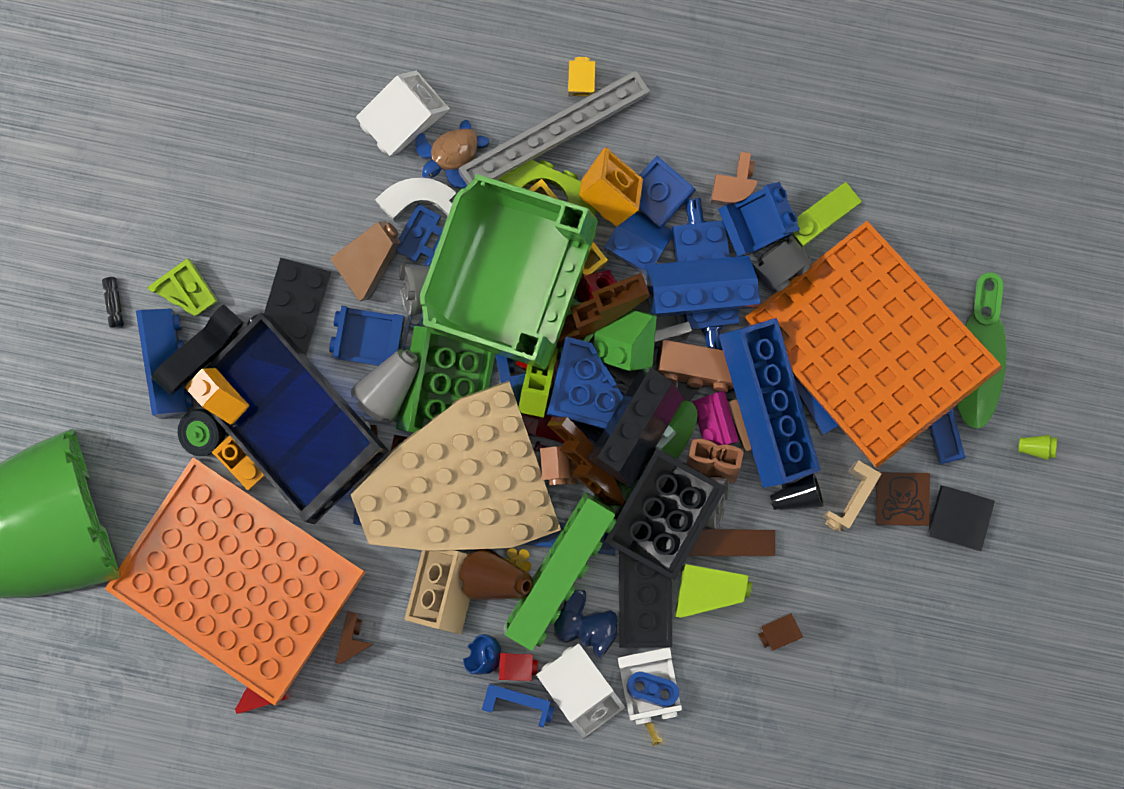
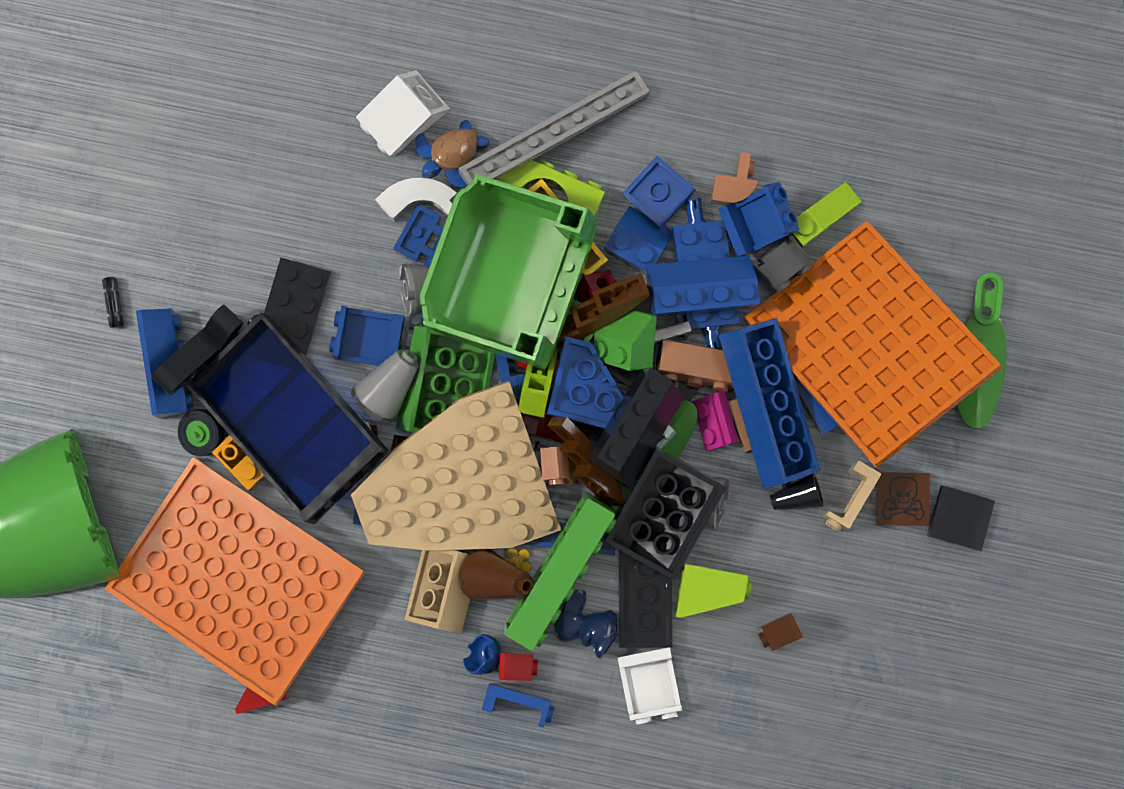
lime wing [147,258,219,316] -> none
light orange slope [185,368,249,425] -> none
medium nougat slope [330,221,401,301] -> none
reddish brown slope [335,611,374,664] -> none
white slope [536,644,626,739] -> none
yellow brick [568,57,595,97] -> none
light orange slope [579,147,643,227] -> none
blue plate [626,672,679,708] -> none
clear yellow piece [645,722,662,746] -> none
nougat brick [686,439,744,483] -> none
reddish brown slope [688,529,775,556] -> none
blue tile [929,409,966,465] -> none
lime cone [1019,434,1057,461] -> none

